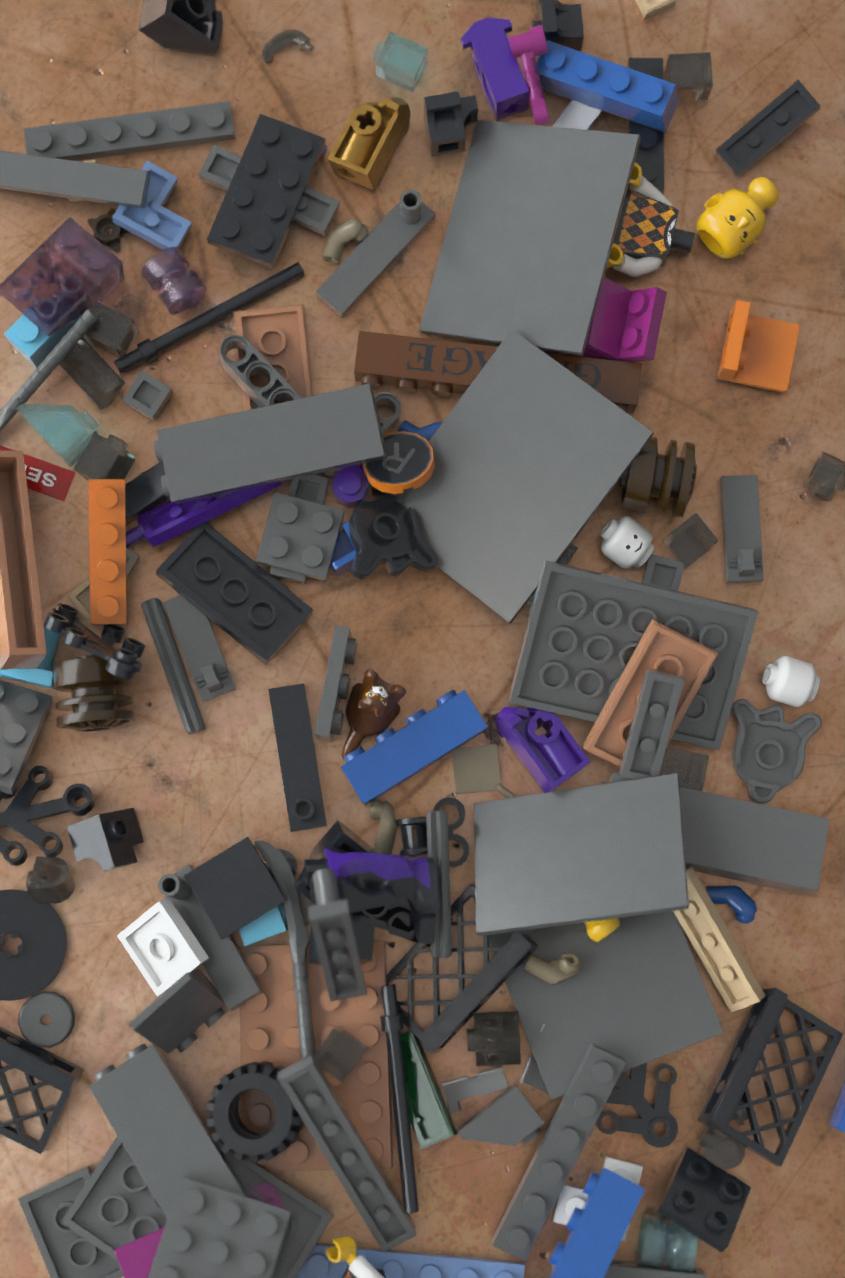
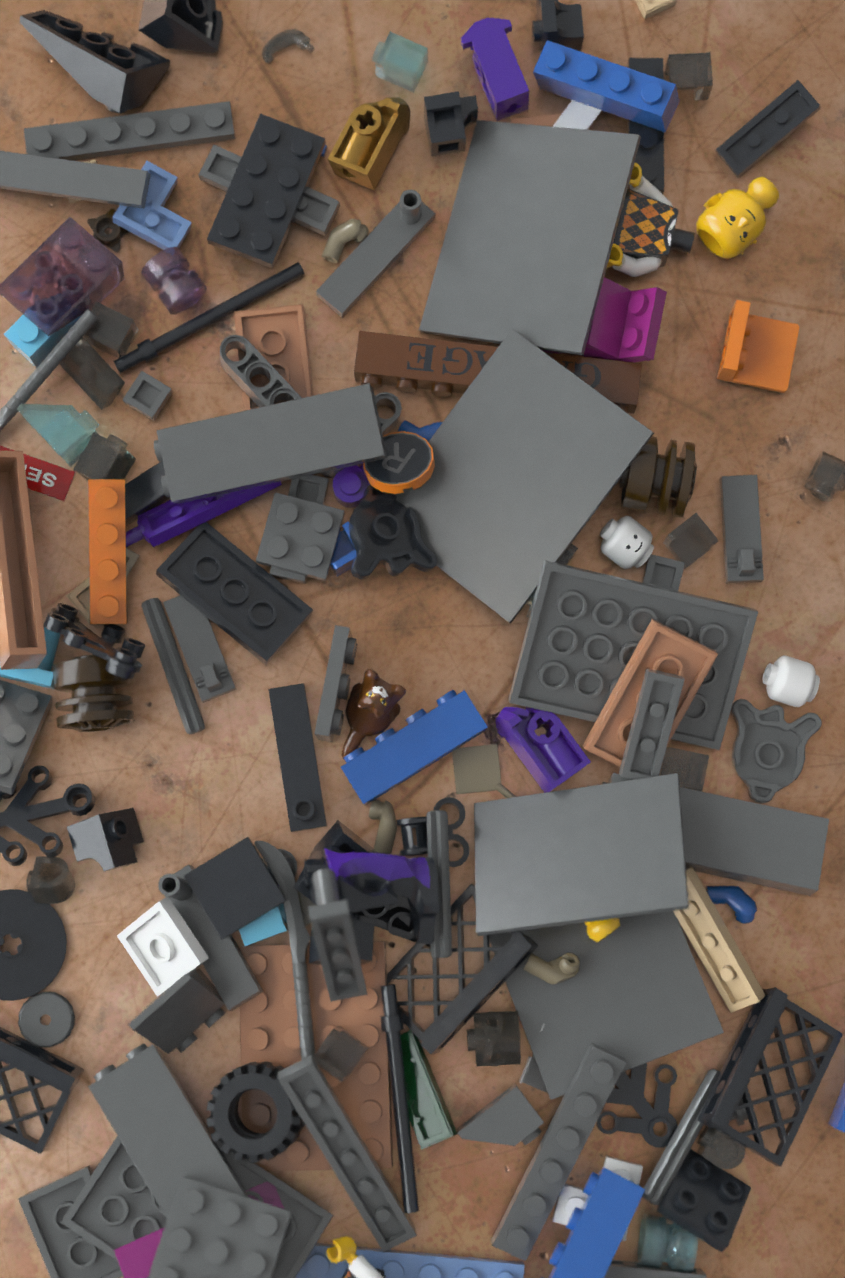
light grey piece [442,1065,508,1113] -> none
magenta brick [508,25,550,125] -> none
none -> black wedge [19,10,170,113]
none -> dark grey axle [642,1069,720,1205]

